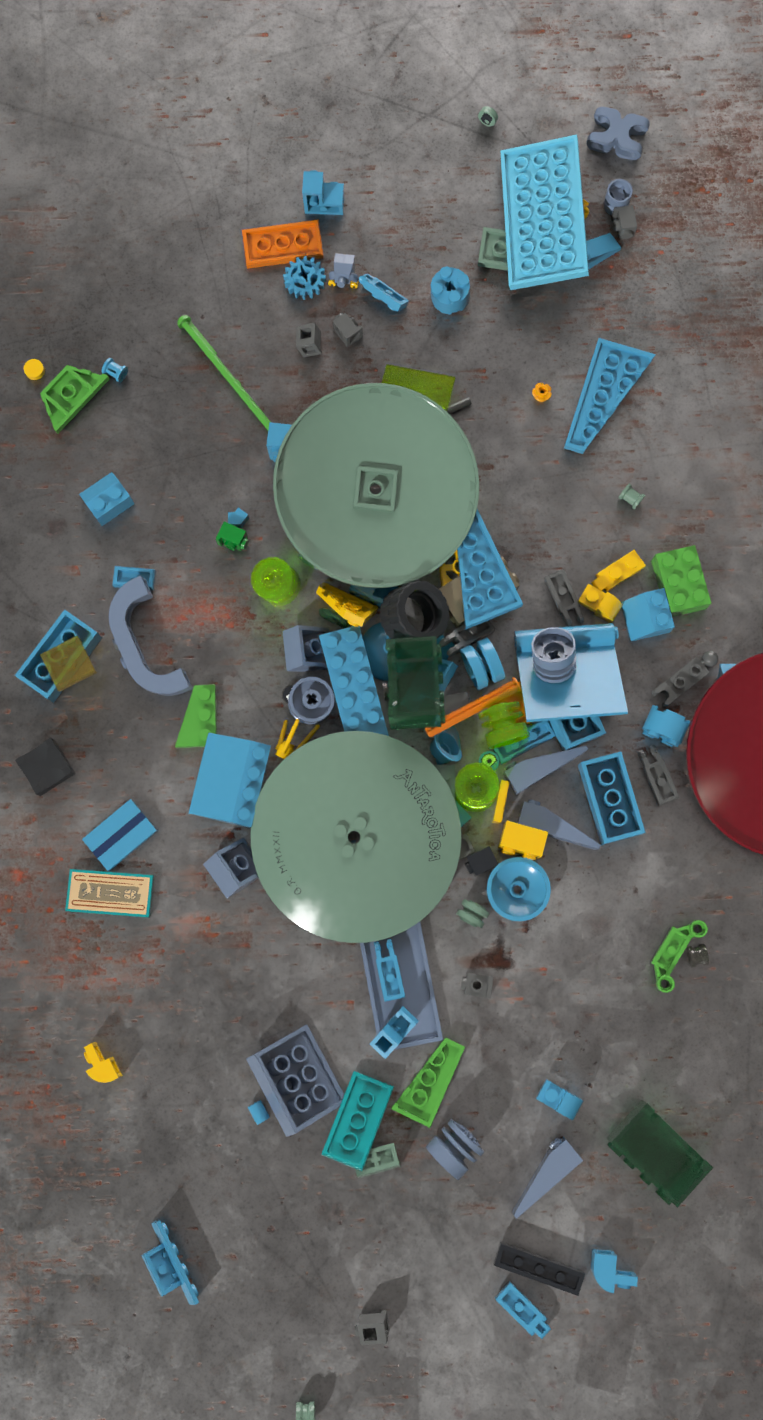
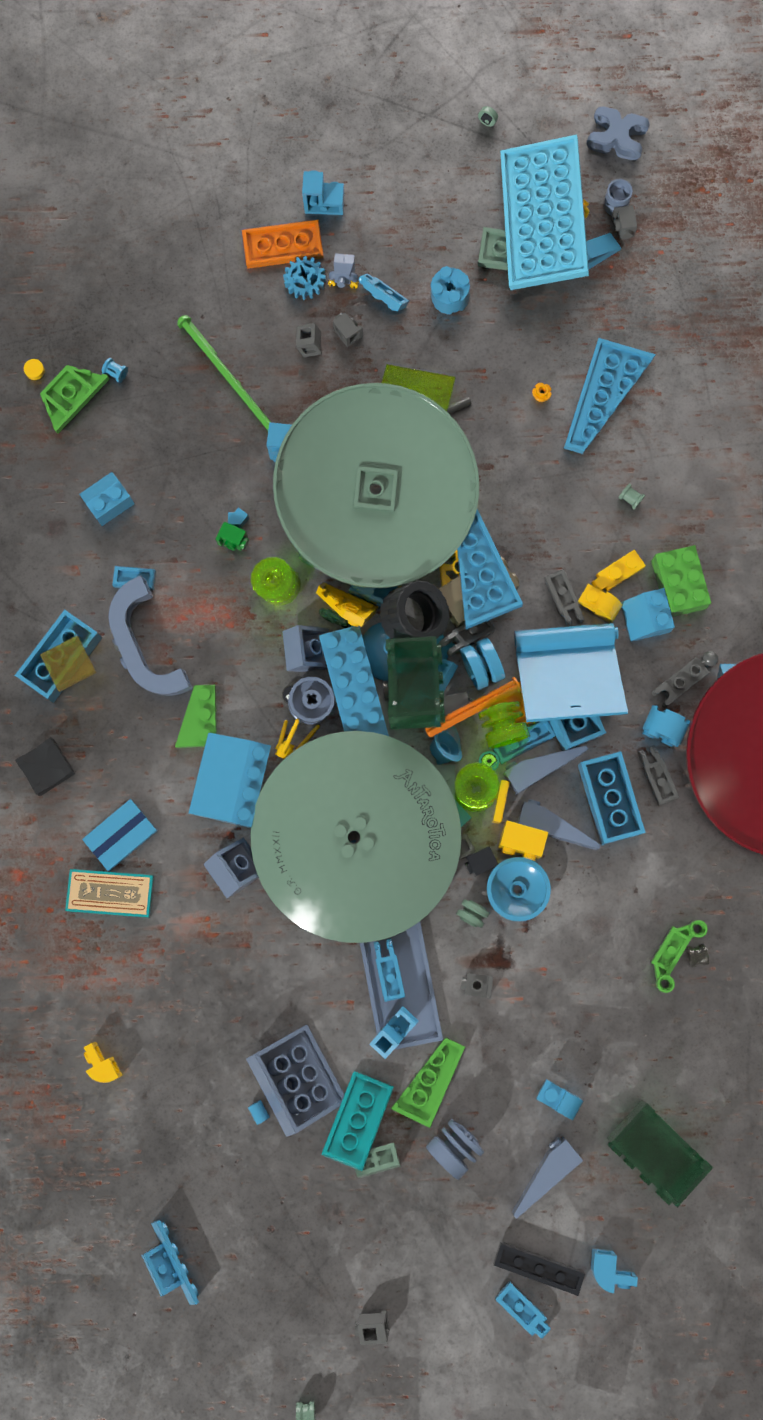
sand blue wheel [531,627,577,683] -> none

